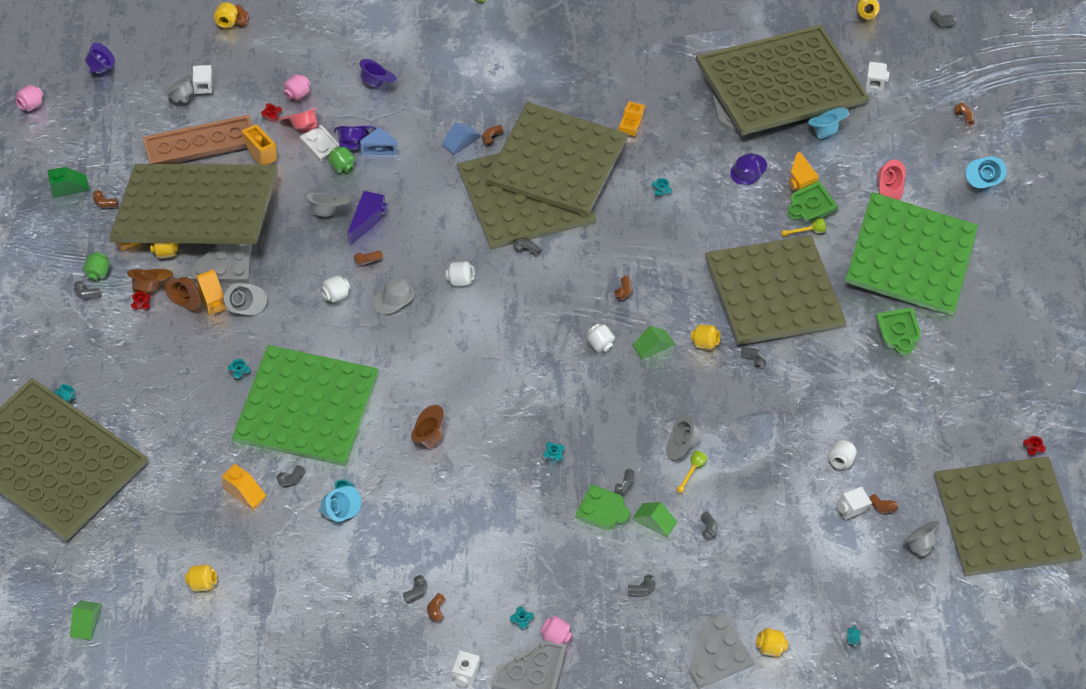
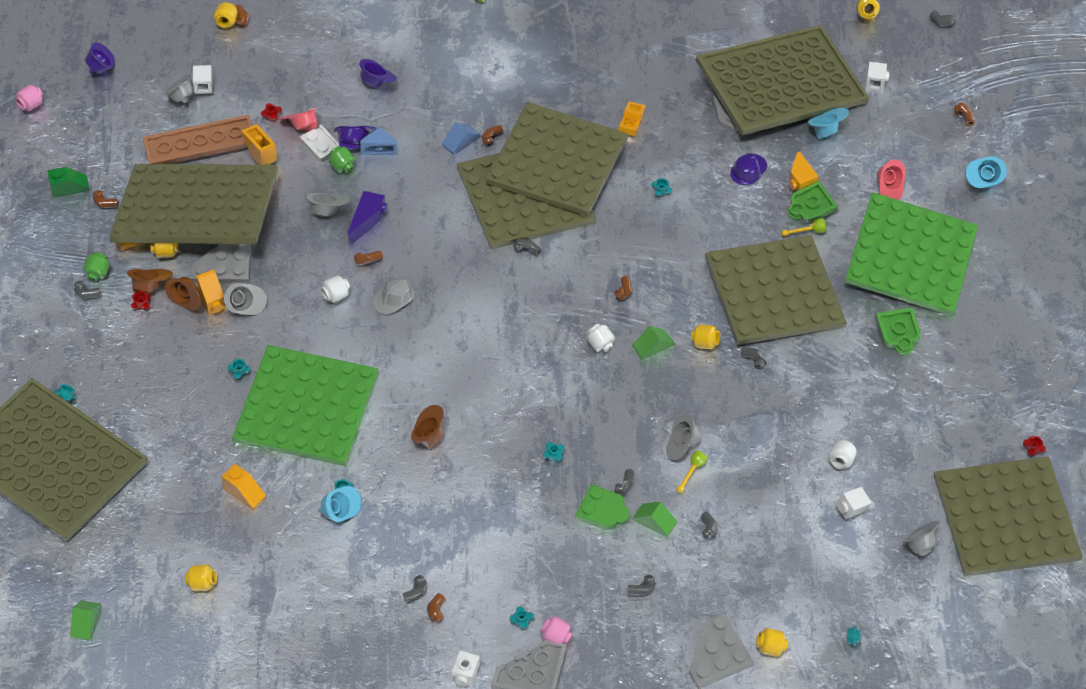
dark grey arm [277,465,305,486] -> none
bright pink head [284,74,310,101] -> none
white head [446,261,475,286] -> none
dark orange arm [869,494,898,514] -> none

